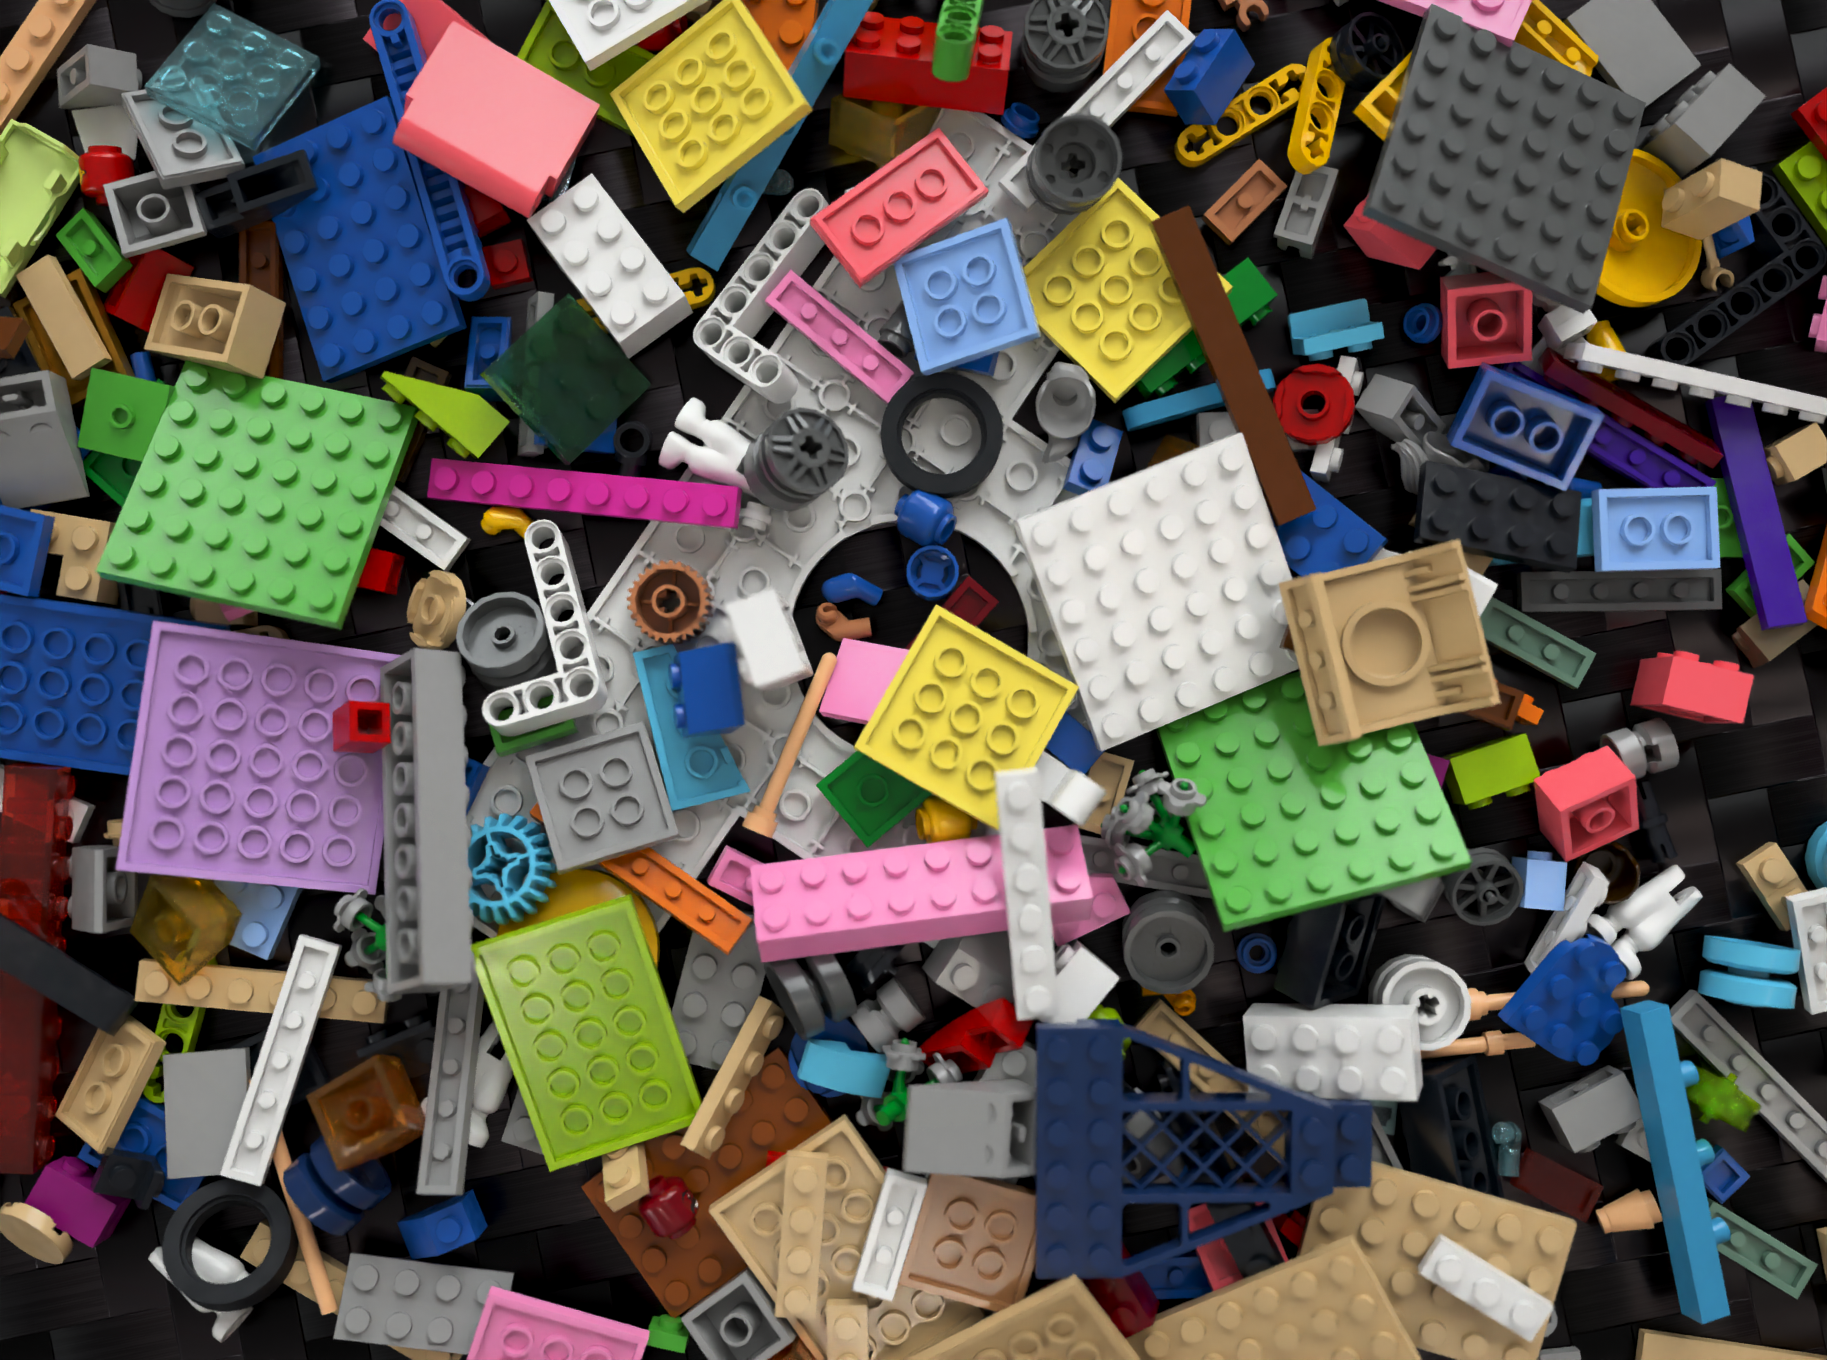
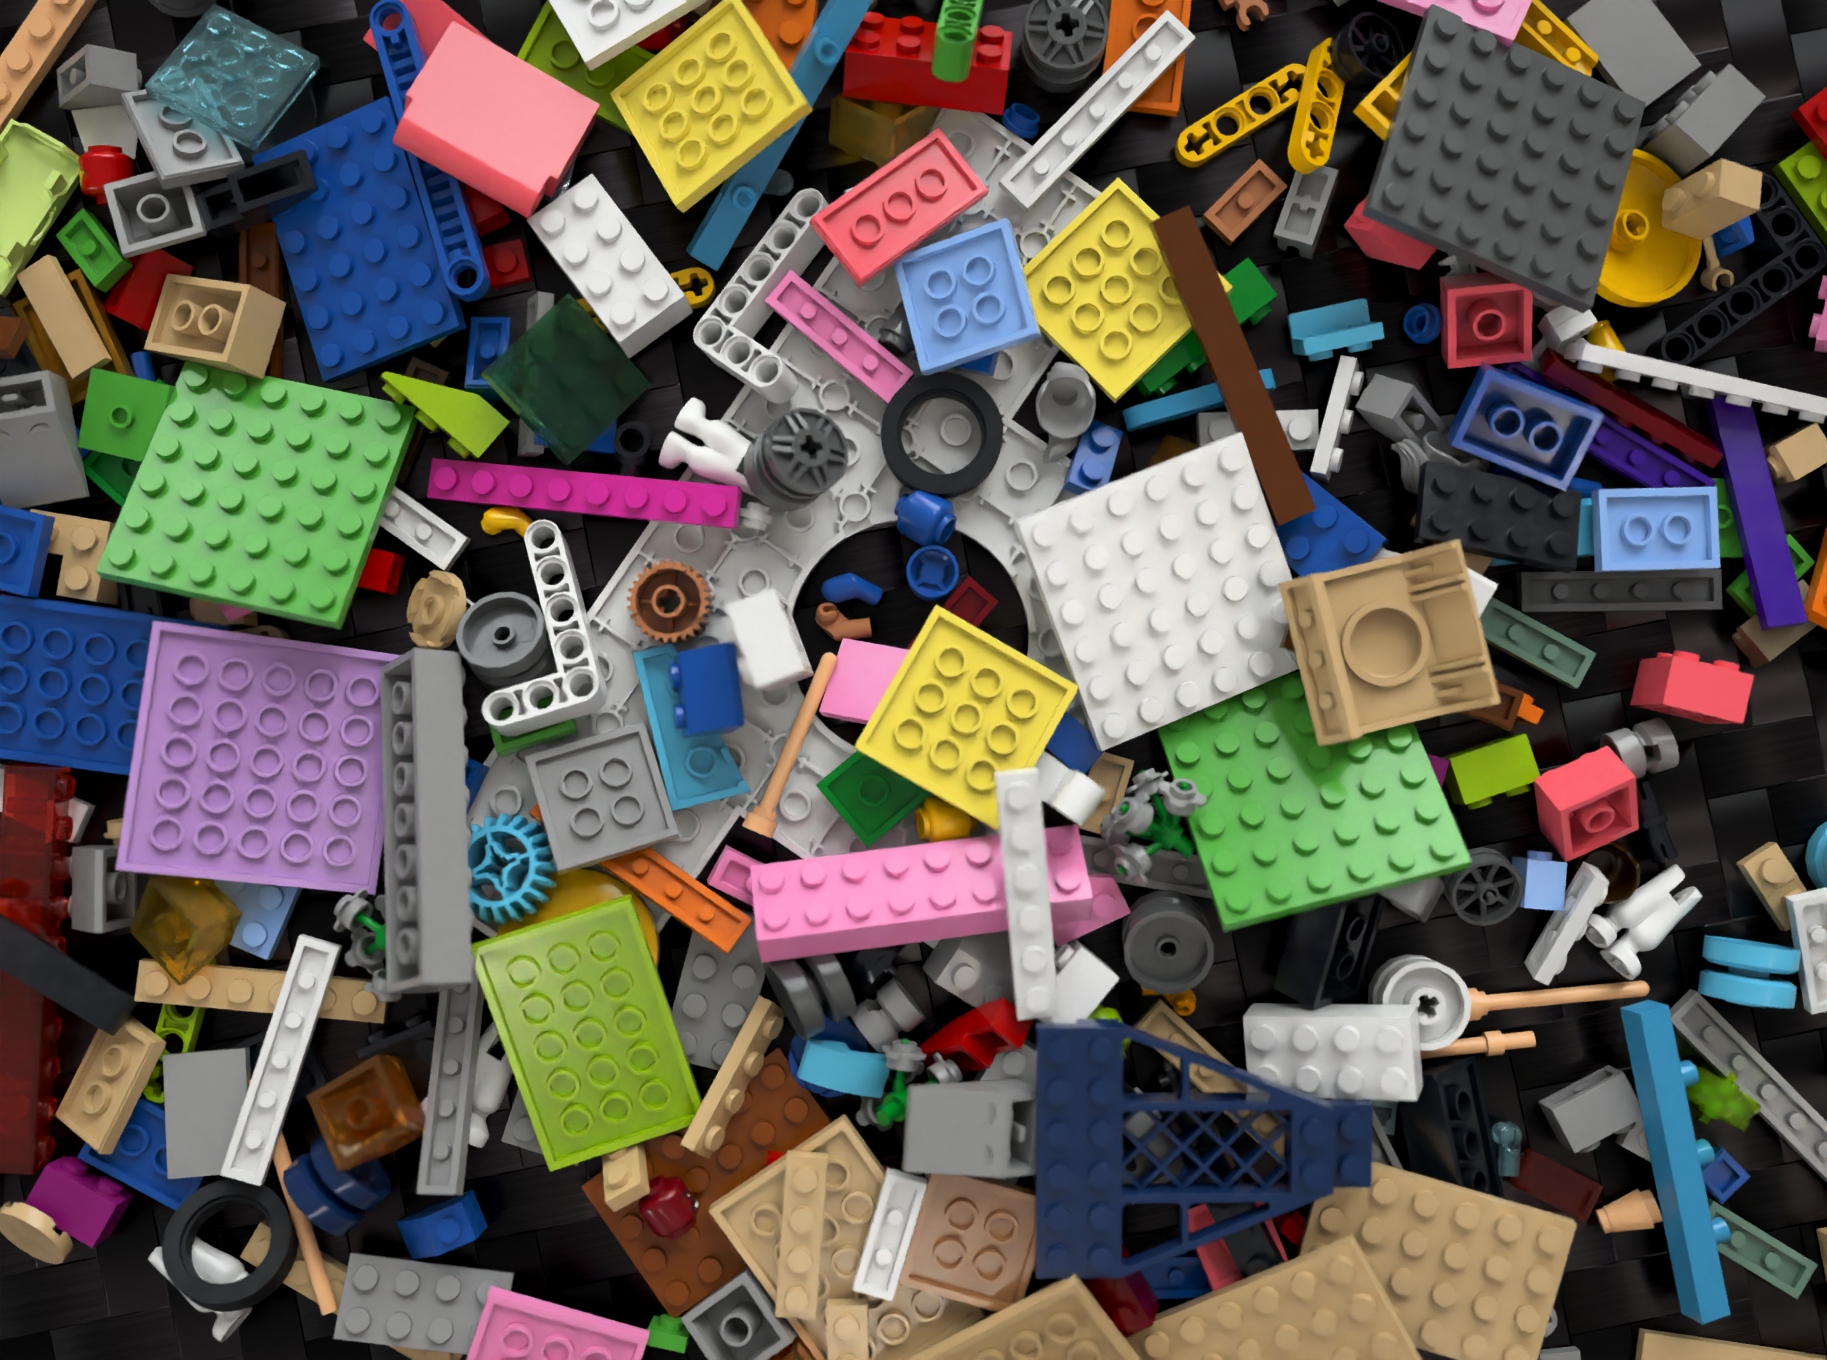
black bracket [90,1147,165,1210] -> none
red brick [333,701,391,753] -> none
dark grey wheel [1026,113,1122,215] -> none
blue brick [1164,29,1255,125] -> none
blue plate [1236,932,1277,973] -> none
red tile [1273,364,1355,446] -> none
white plate [1417,1233,1554,1342] -> none
blue plate [1498,934,1627,1066] -> none

